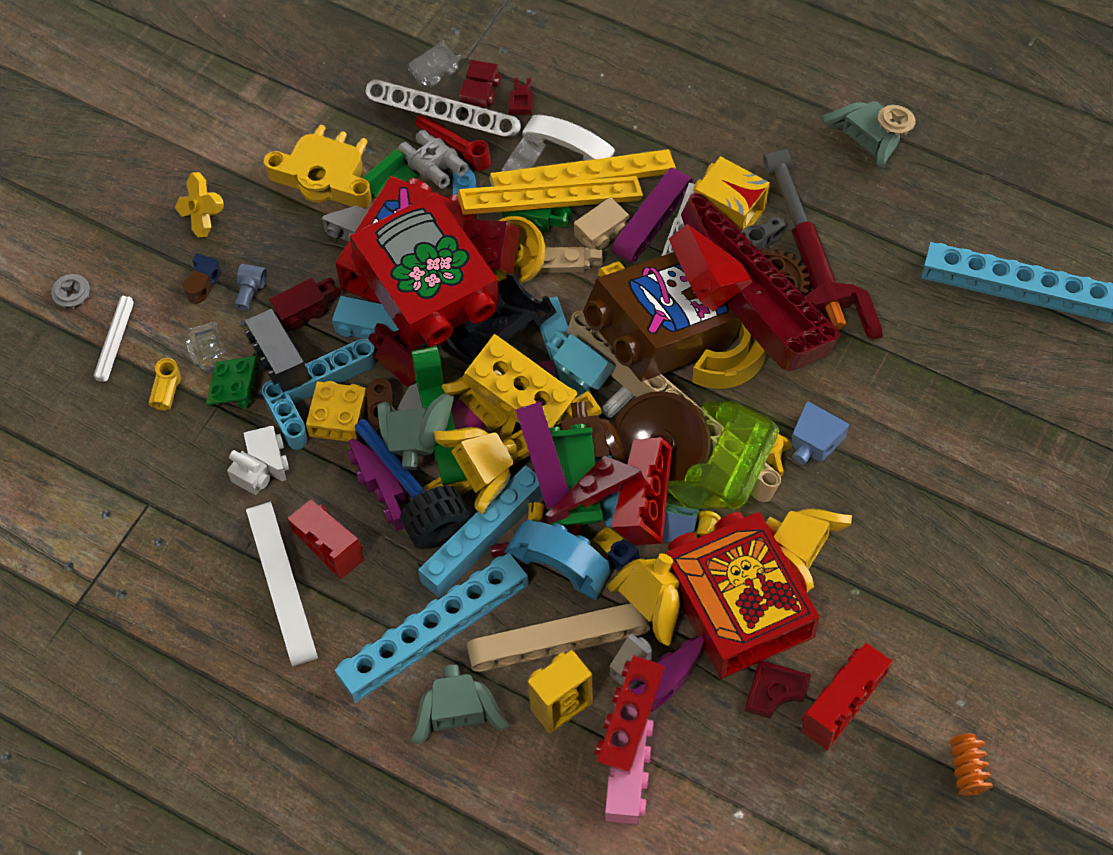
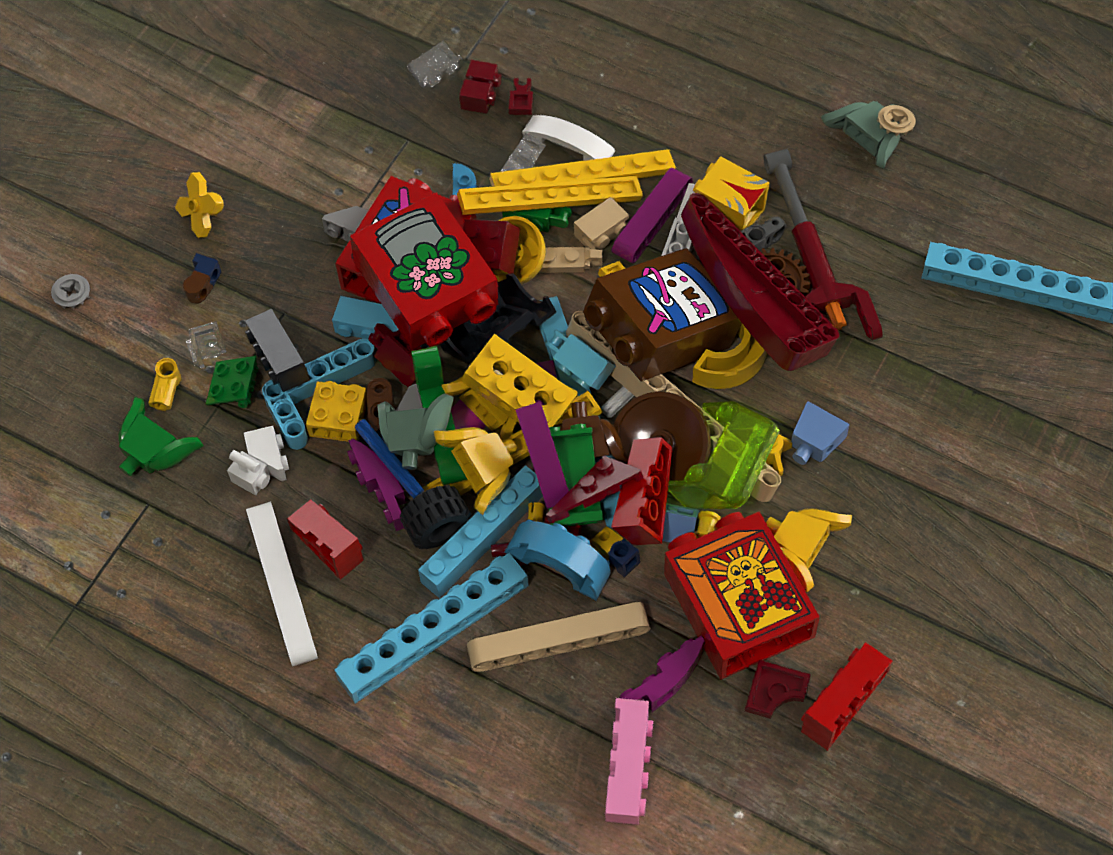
white axle [94,296,134,382] -> none
sand blue pin [234,263,267,311] -> none
yellow piece [264,125,372,208] -> none
dark red brick [269,277,341,332] -> none
green panel [363,149,418,199] -> none
white beam [366,80,520,137] -> none
light grey pin [397,130,468,189] -> none
sand green torso [410,664,511,744] -> none
red axle [415,115,491,171] -> none
yellow brick [528,650,593,734] -> none
red brick [594,655,665,774] -> none
yellow torso [605,554,680,646] -> none
light grey slope [610,633,652,689] -> none
red wedge [669,224,753,312] -> none
orange piece [949,733,993,796] -> none
none -> green torso [119,397,204,476]

